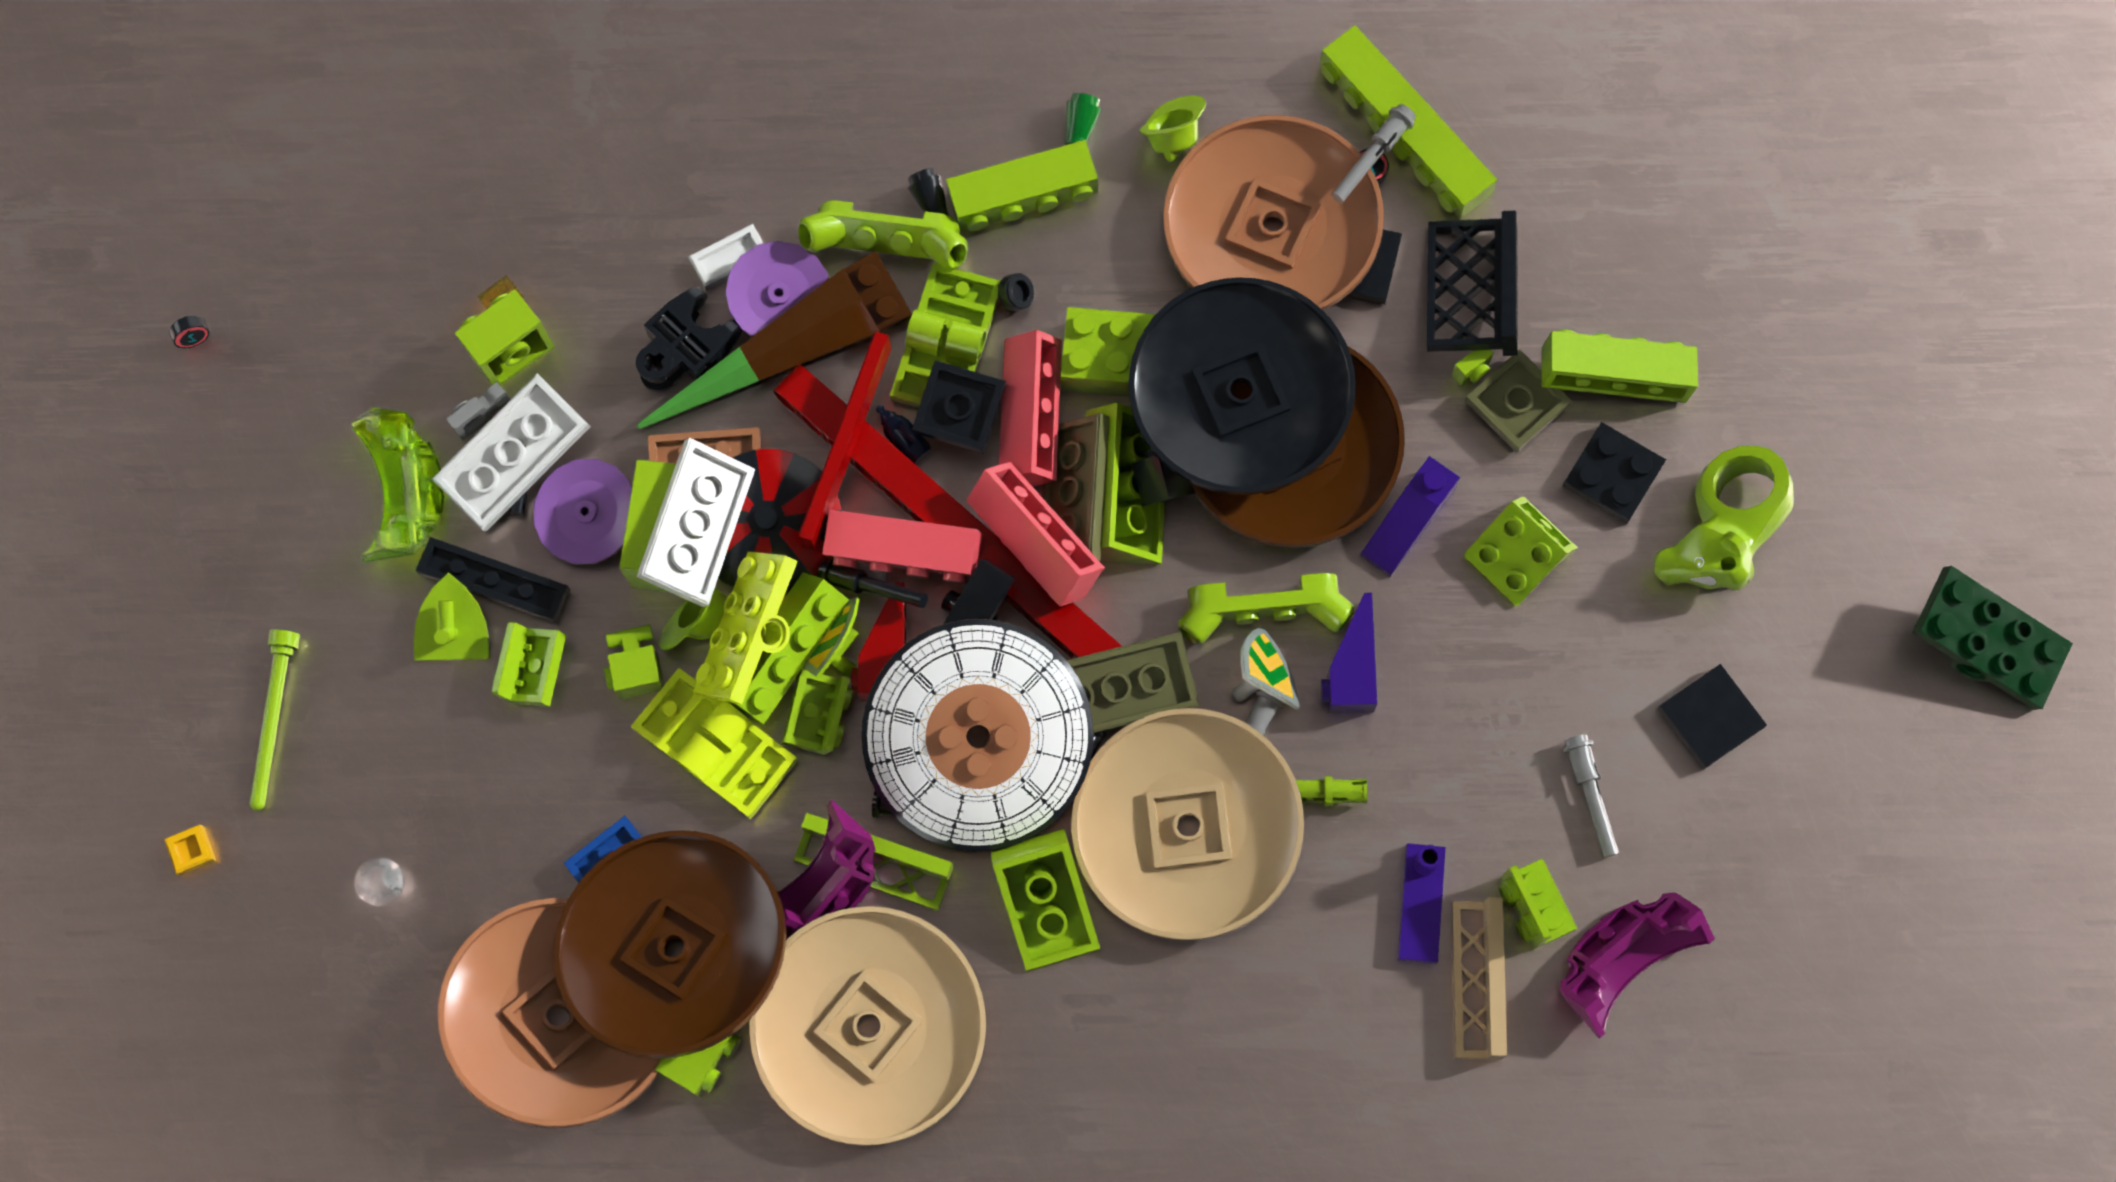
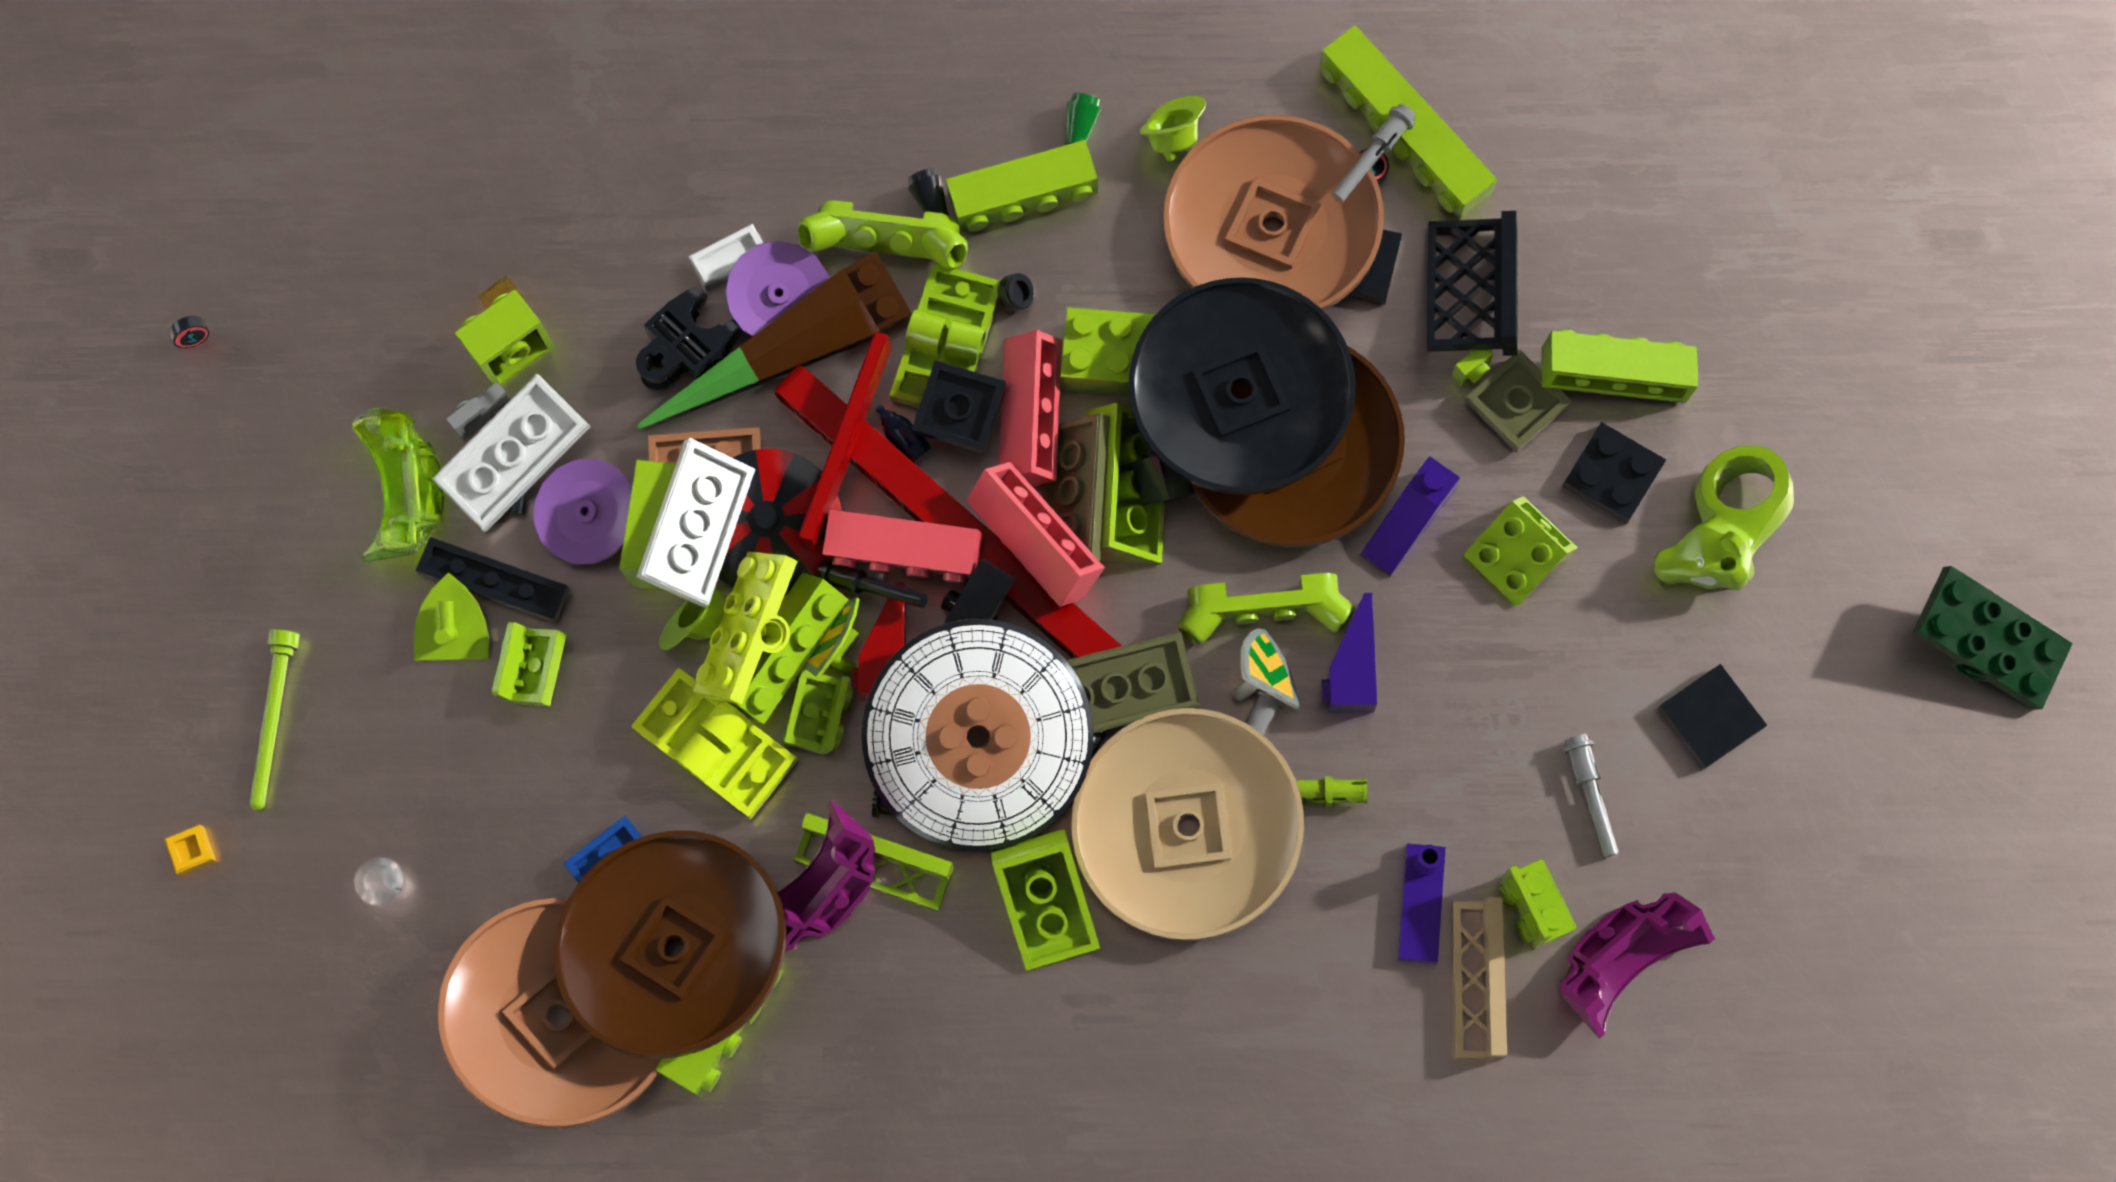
lime brick [604,624,664,699] -> none
tan dish [749,906,986,1145] -> none

